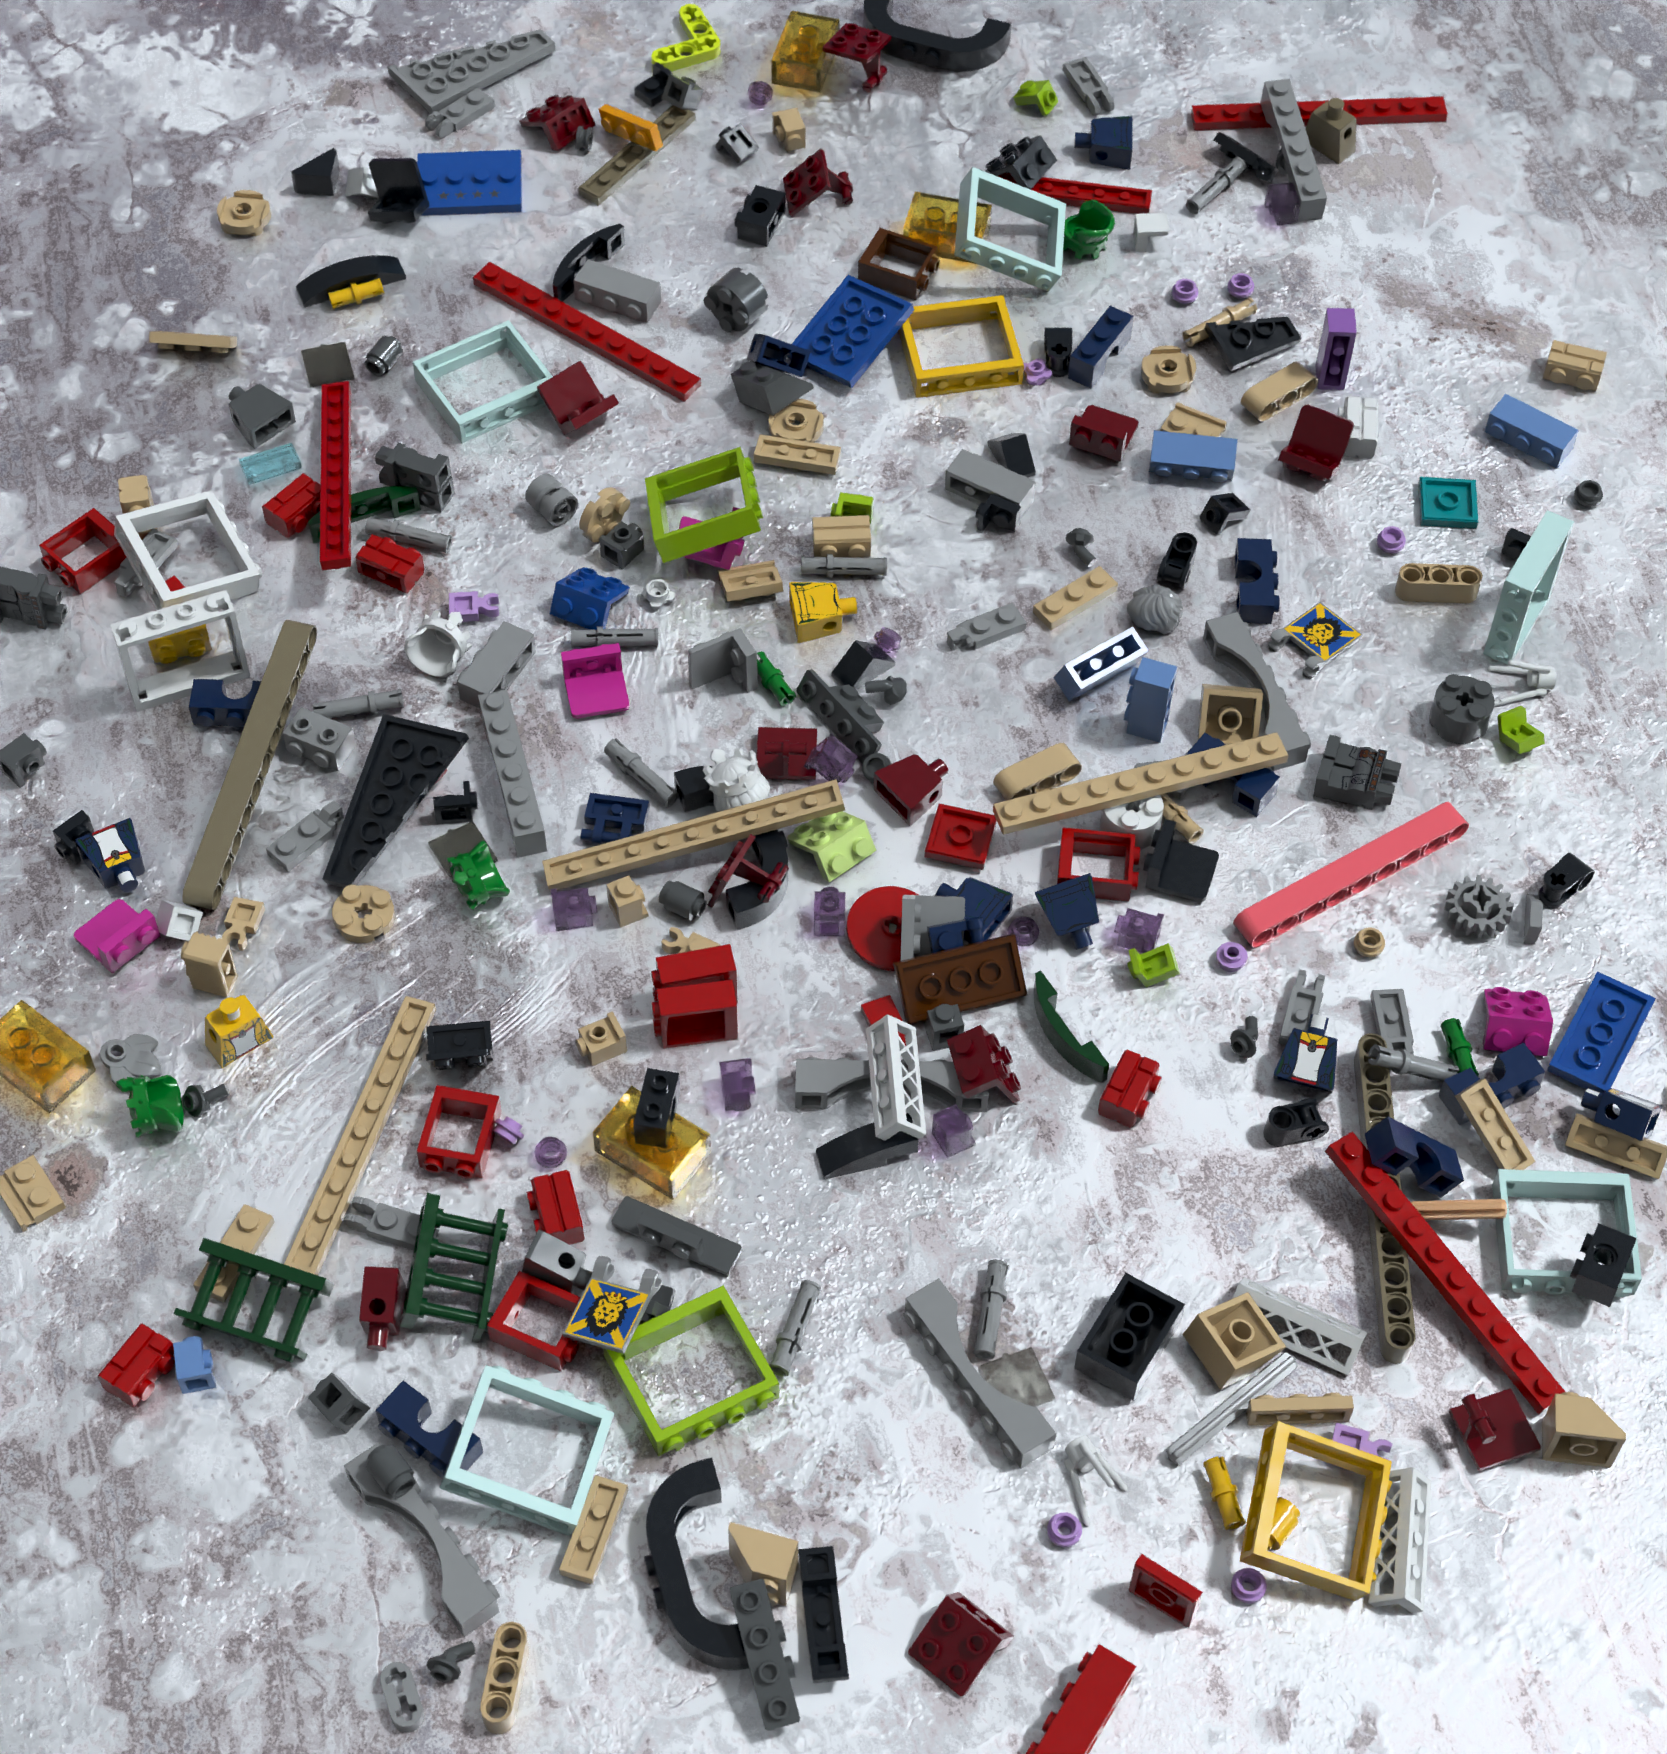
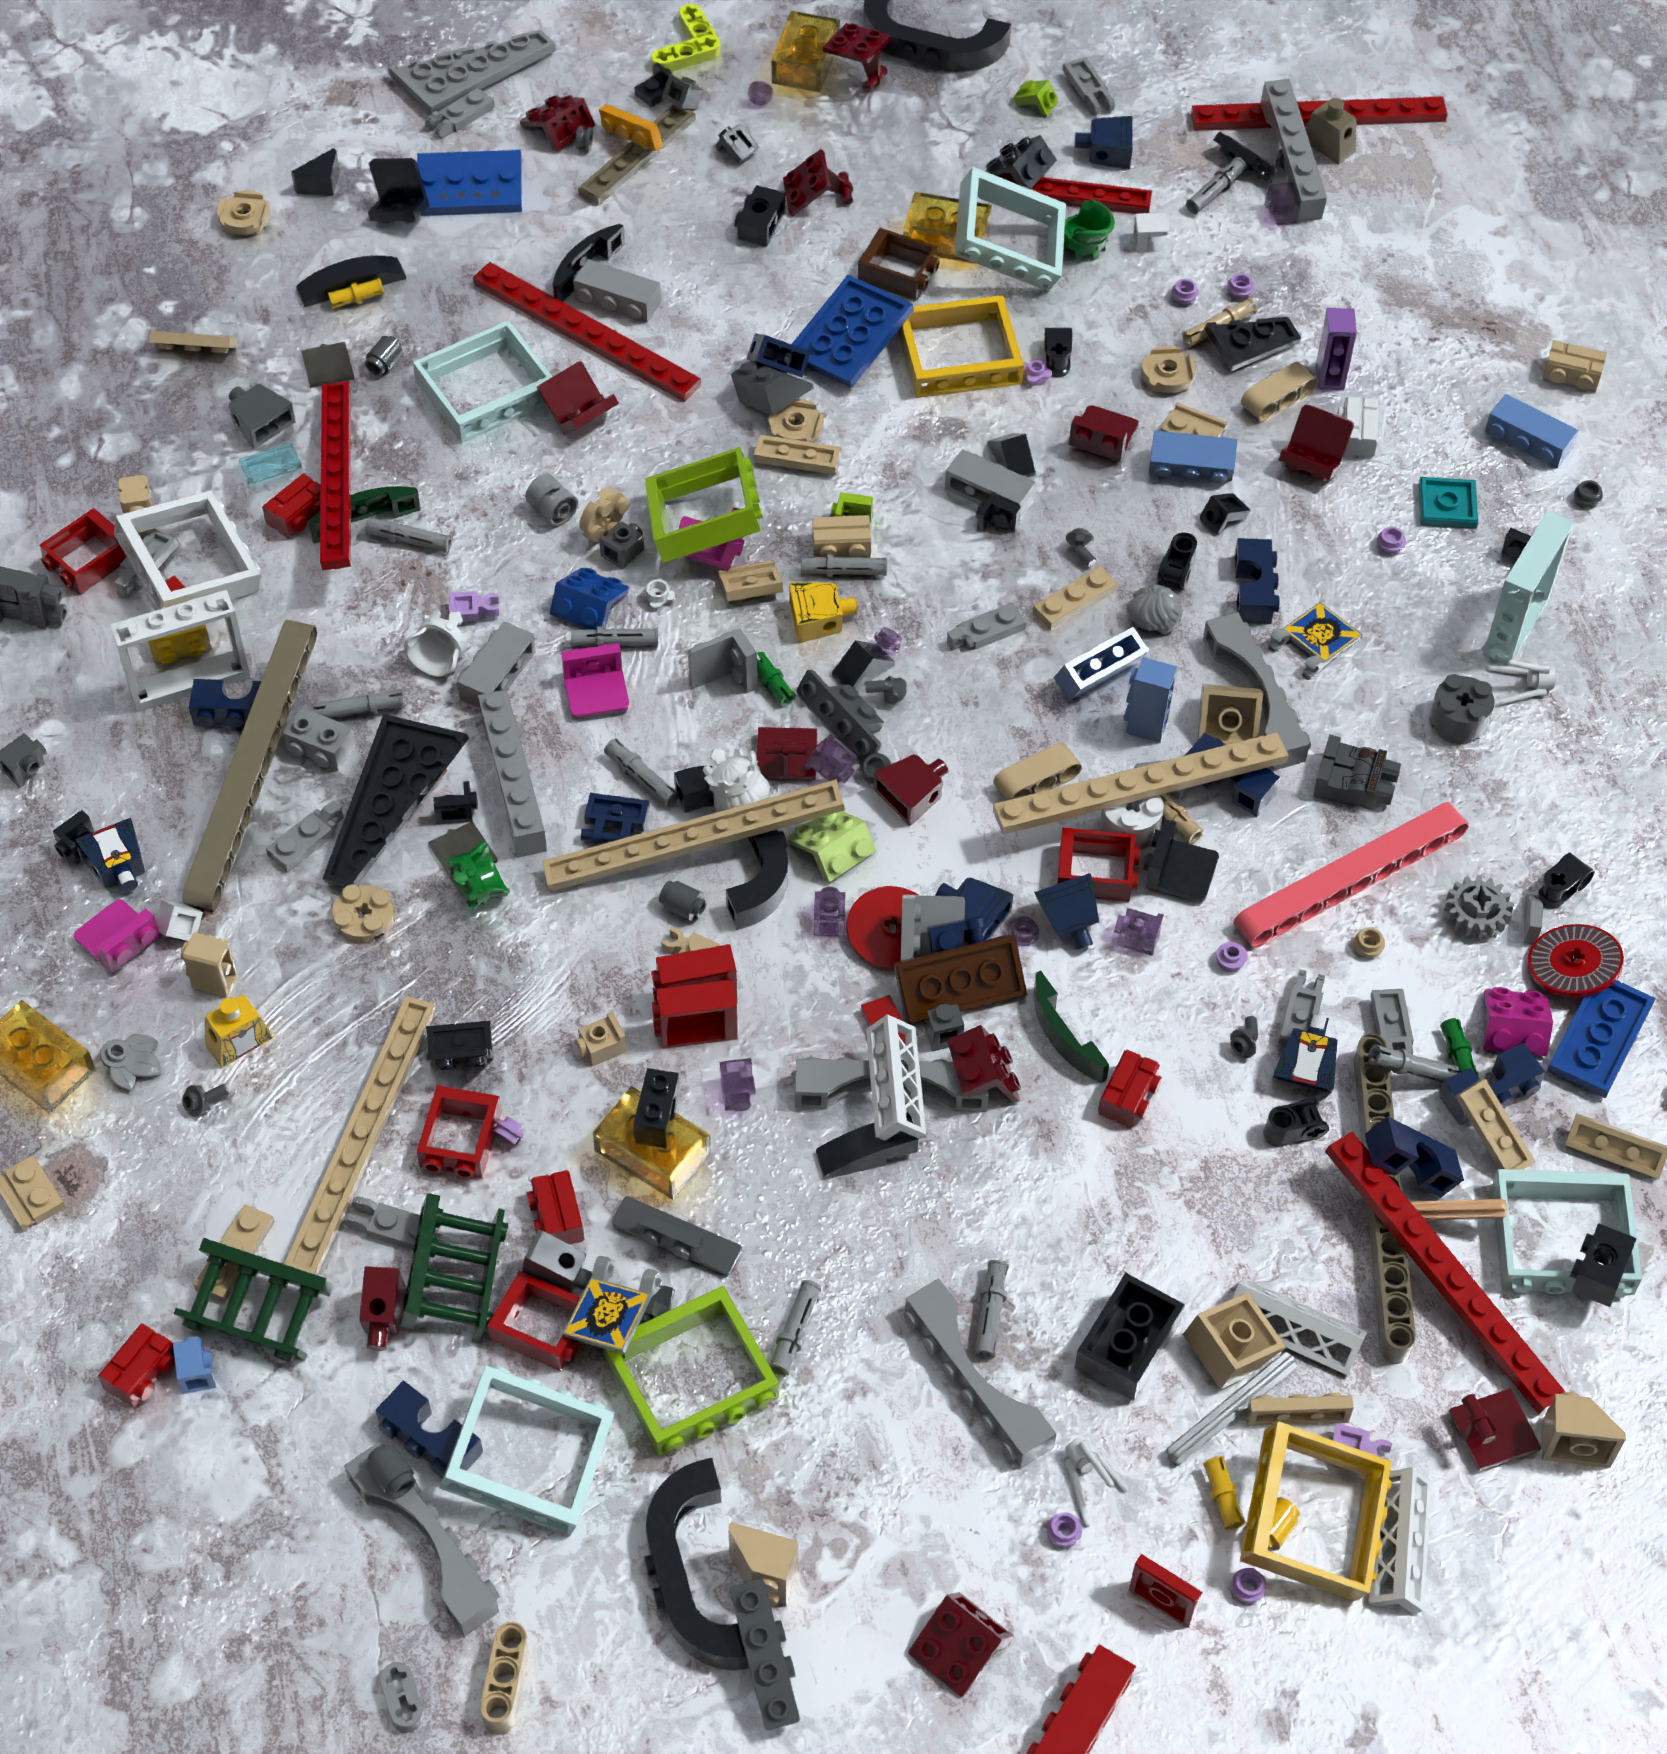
green hair [116,1075,184,1138] -> none
tan plate [222,897,265,951] -> none
dark grey brick [308,1372,370,1433] -> none
white panel [345,167,379,200] -> none
red brick [355,534,425,594] -> none
dark grey hips [375,442,455,513] -> none
dark grey plate [426,1641,475,1682] -> none
clear purple plate [535,1136,567,1168] -> none
clear purple brick [550,887,598,932] -> none
tan plate [559,1475,628,1585] -> none
tan brick [606,875,649,928] -> none
dark grey brick [703,268,768,333] -> none
dark red plate [707,834,789,908] -> none
tan brick [772,108,806,151] -> none
black slope [798,1546,849,1683] -> none
red plate [924,803,997,870] -> none
clear purple brick [932,1104,976,1158] -> none
clear smoke piece [980,1347,1055,1407] -> none
dark blue arch [1068,306,1134,389] -> none
lime bracket [1127,943,1180,988] -> none
tan beam [1395,563,1483,603] -> none
lime bracket [1497,706,1545,754] -> none
dark blue torso [1581,1088,1662,1141] -> none
none -> piece [1528,924,1624,997]

